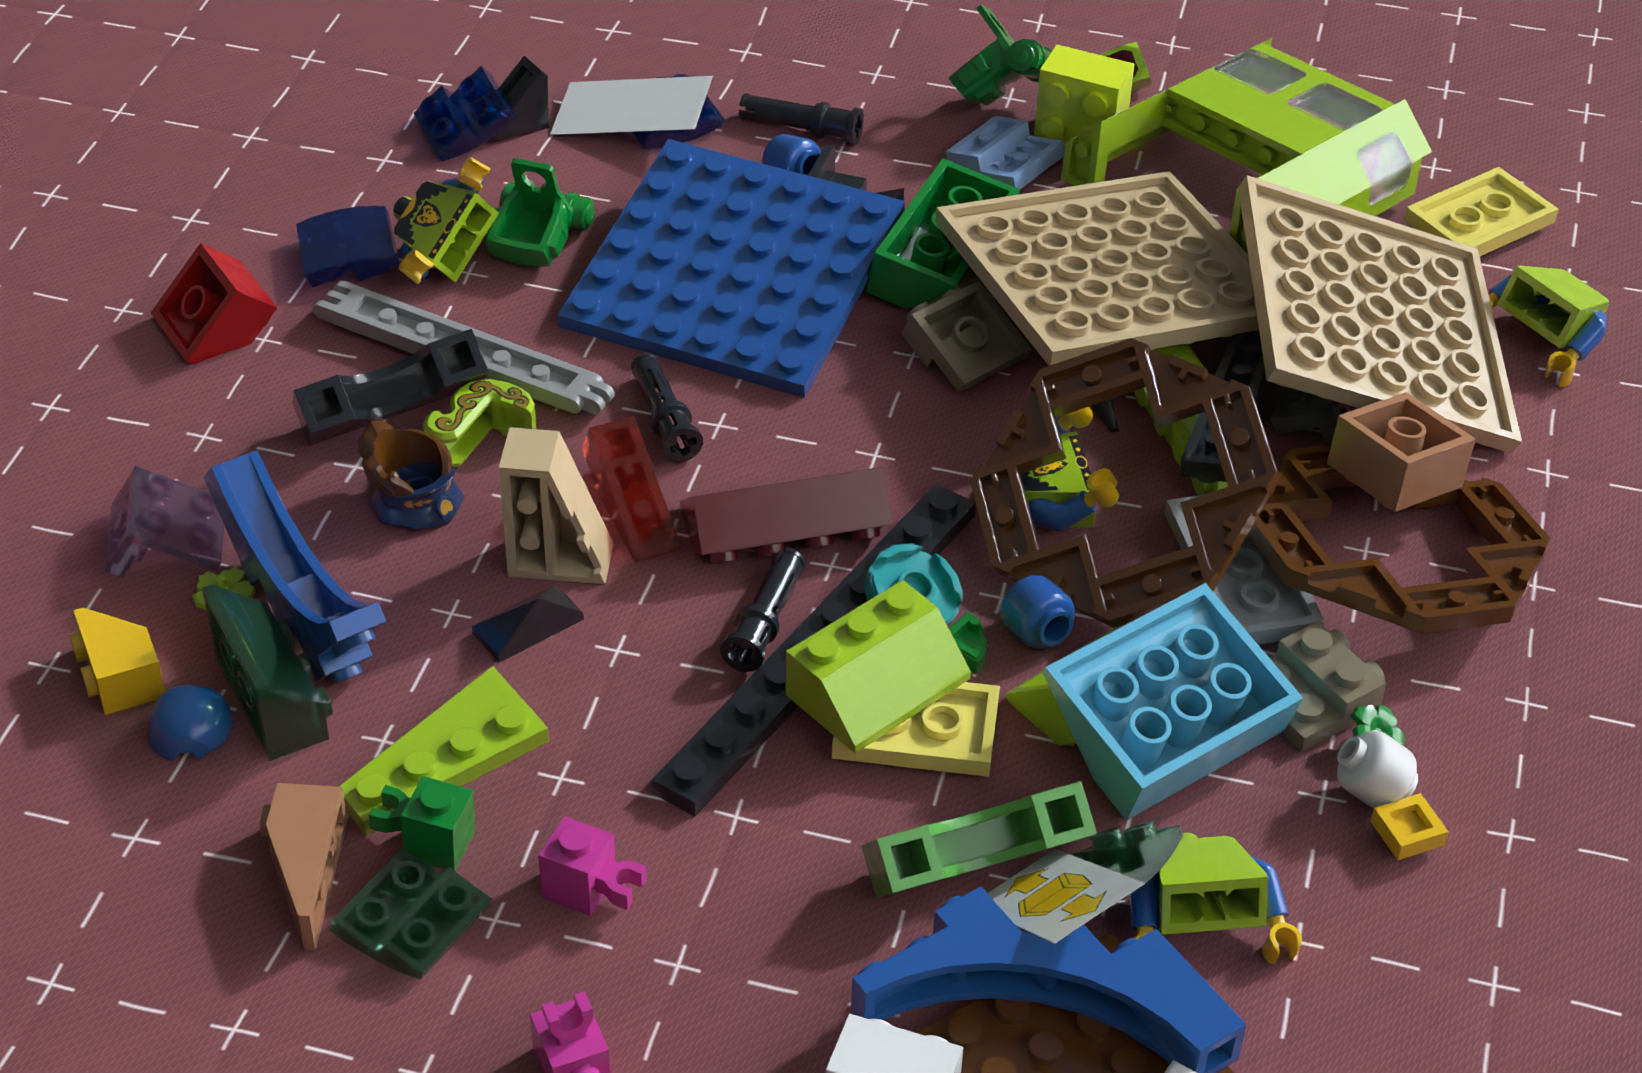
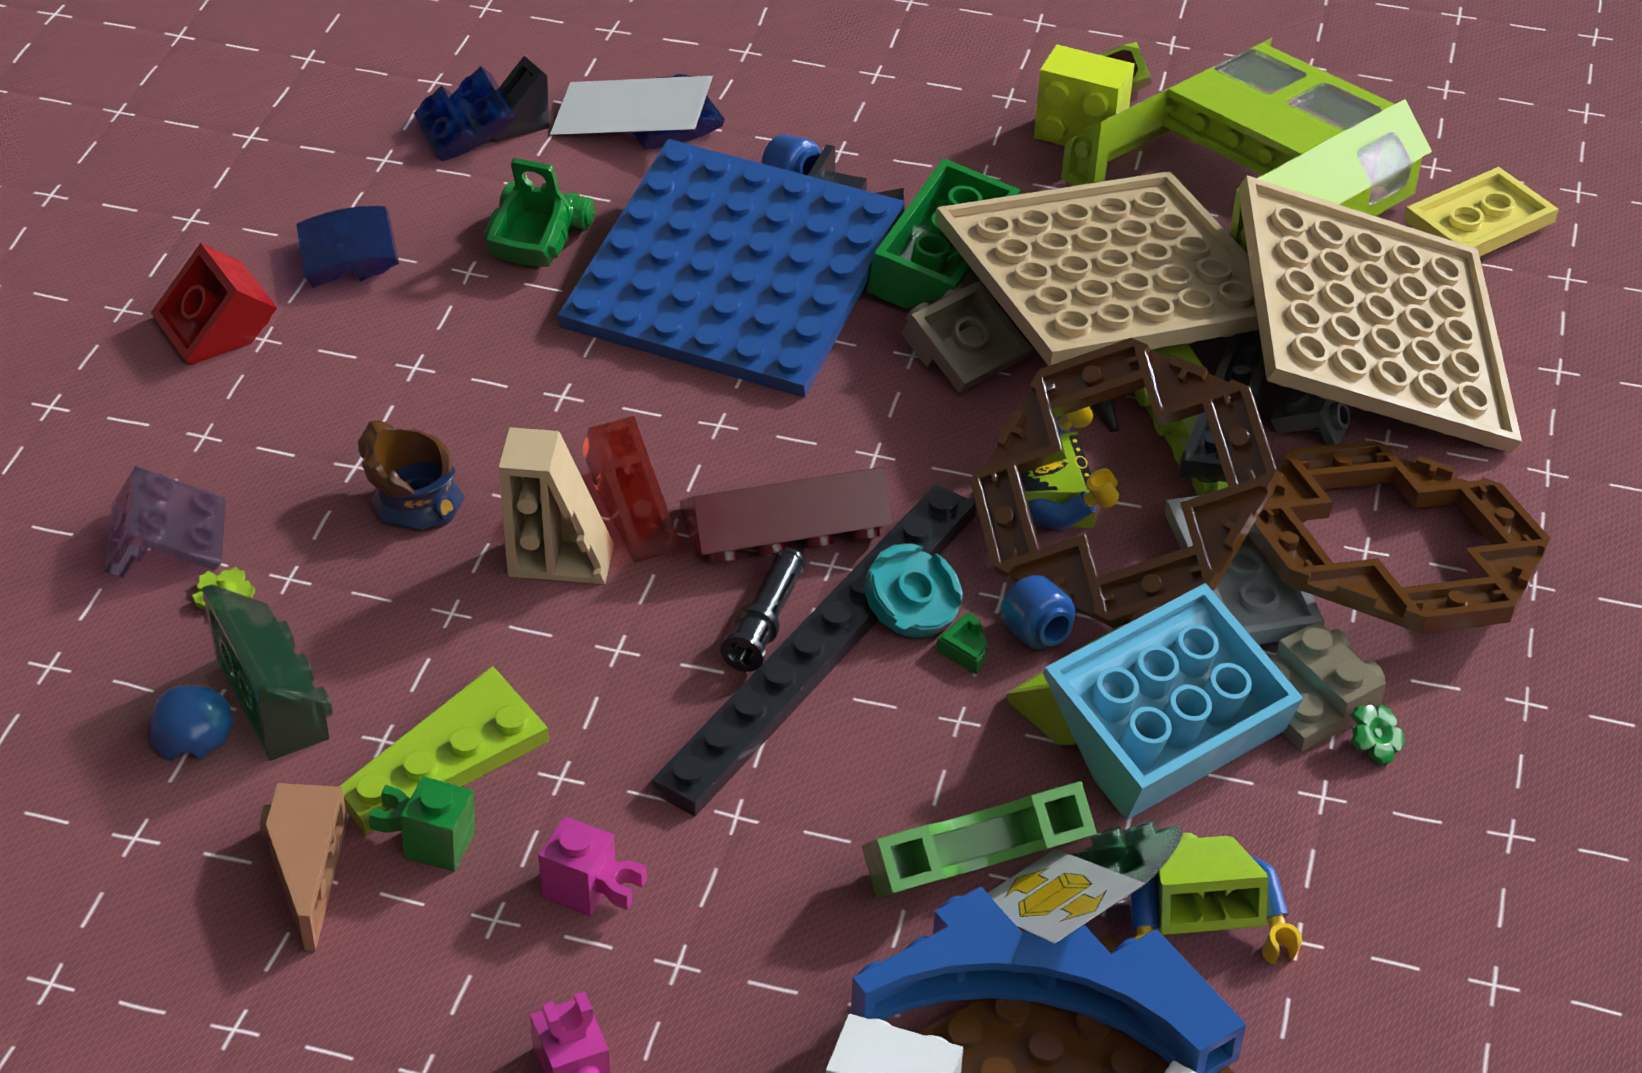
yellow slope [69,608,165,715] -> none
blue arch [203,450,386,684] -> none
black arch [292,329,489,446] -> none
light grey hinge [312,281,615,414] -> none
clear green slope [330,847,492,979] -> none
torso [393,157,499,285] -> none
lime animal [423,379,537,467] -> none
black slope [472,584,584,663] -> none
black pin [631,353,703,462] -> none
black pin [739,93,864,144] -> none
lime slope [786,580,971,753] -> none
light yellow plate [832,682,1000,777] -> none
light blue slope [946,116,1064,189] -> none
green piece [949,4,1052,106] -> none
nougat brick [1327,392,1476,512] -> none
white head [1337,730,1418,808] -> none
yellow plate [1370,793,1449,860] -> none
lime torso [1489,266,1609,388] -> none

